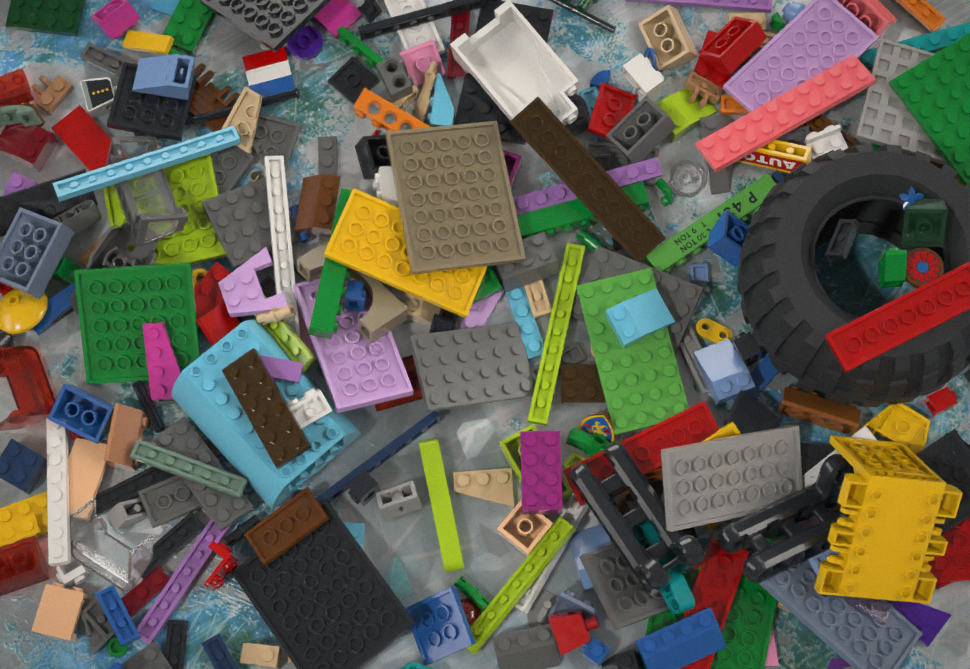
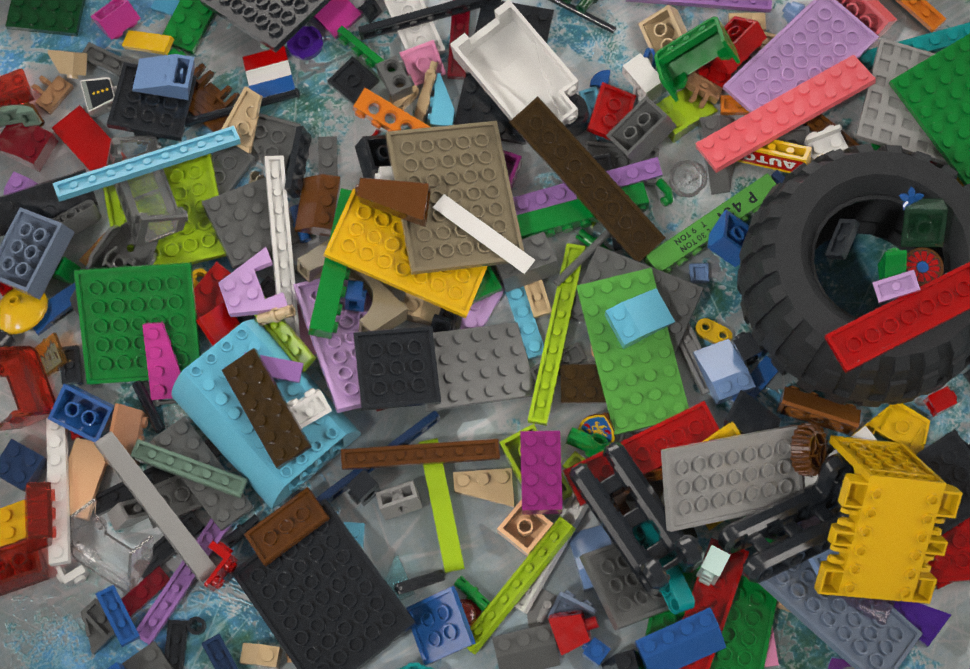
light nougat panel [31,582,88,642] -> none
green tile [107,637,129,658] -> none
green tile [770,12,785,34] -> none
none -> clear red slope [24,482,57,554]
none -> piece [35,333,67,377]
none -> tan slope [48,50,87,79]
none -> black plate [58,345,83,385]
none -> light grey beam [94,431,216,583]
none -> black bush [187,616,206,635]
none -> black plate [284,126,312,199]
none -> reddish brown plate [341,439,500,470]
none -> black plate [353,326,441,411]
none -> reddish brown slope [355,178,431,227]
none -> black axle [394,570,446,595]
none -> white sticker [433,194,535,274]
none -> dark grey bar [553,230,610,287]
none -> green windscreen [654,16,740,102]
none -> light aqua arch [696,545,730,586]
none -> reddish brown gear [790,423,828,477]
none -> lavender plate [873,270,920,303]

